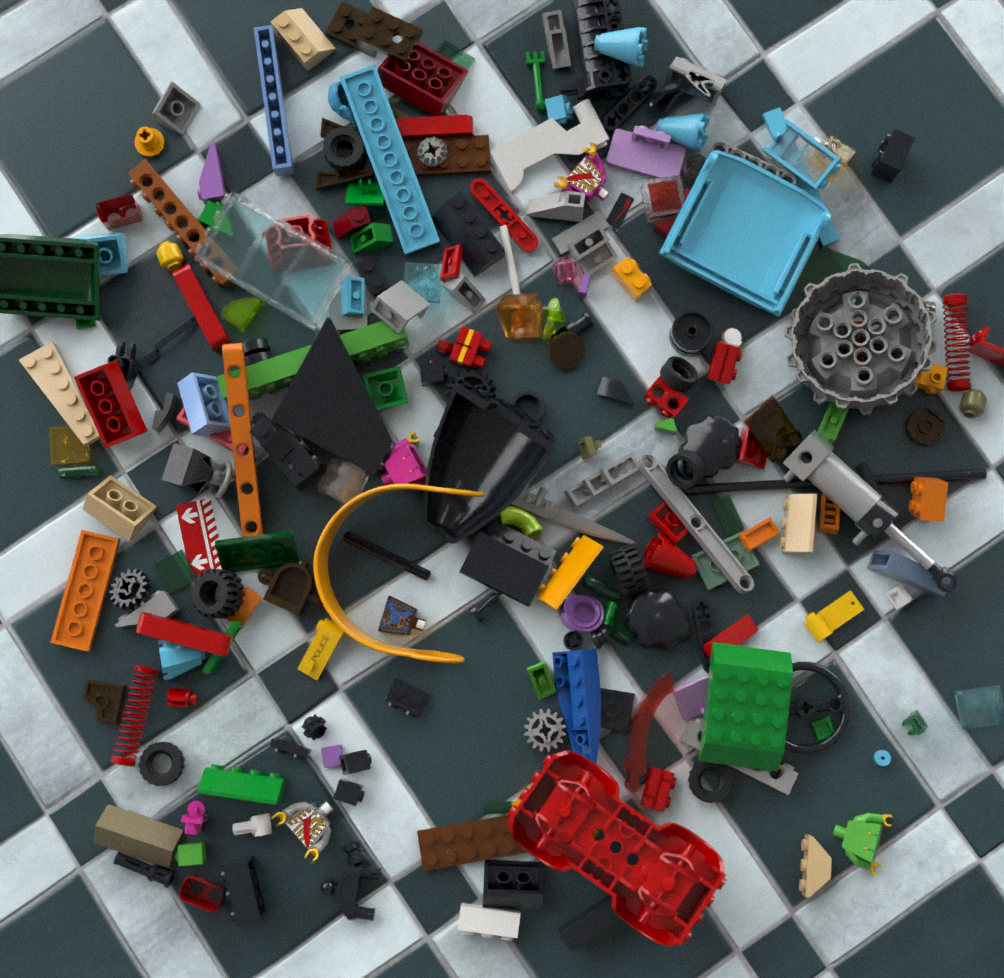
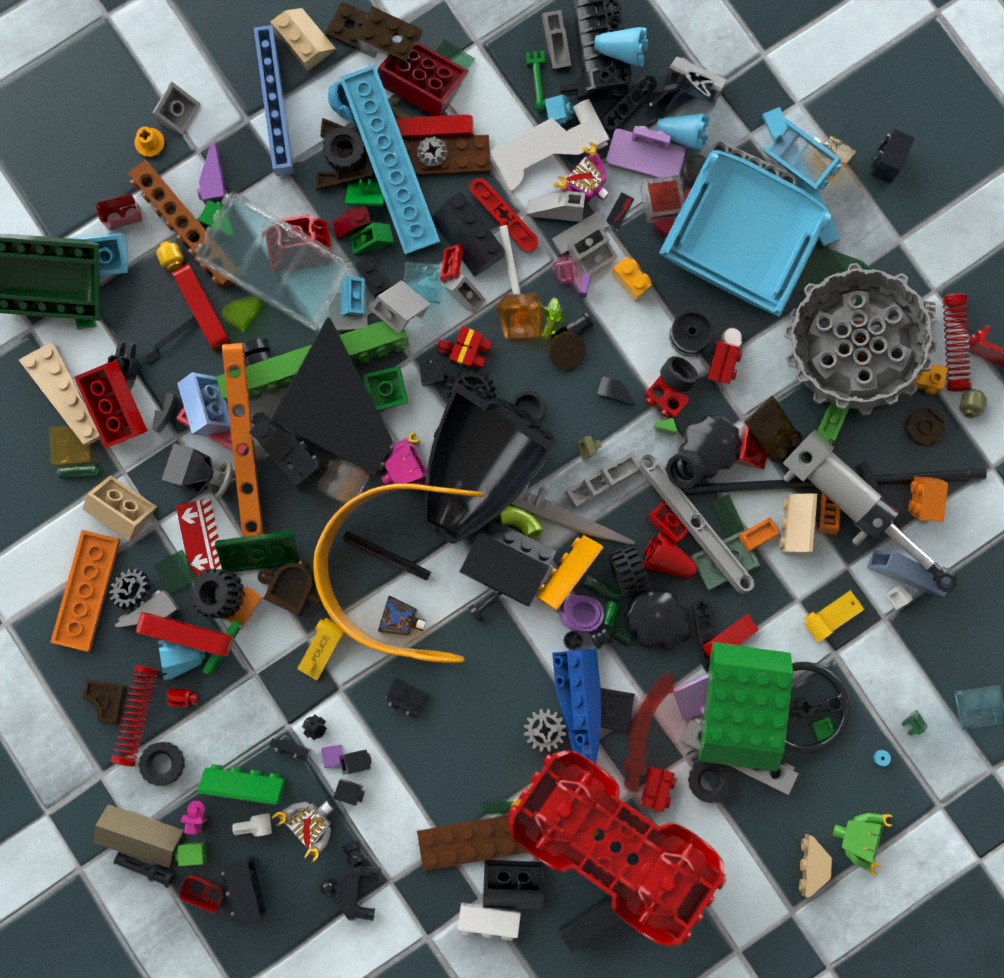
bright green slope [526,661,556,699] -> none

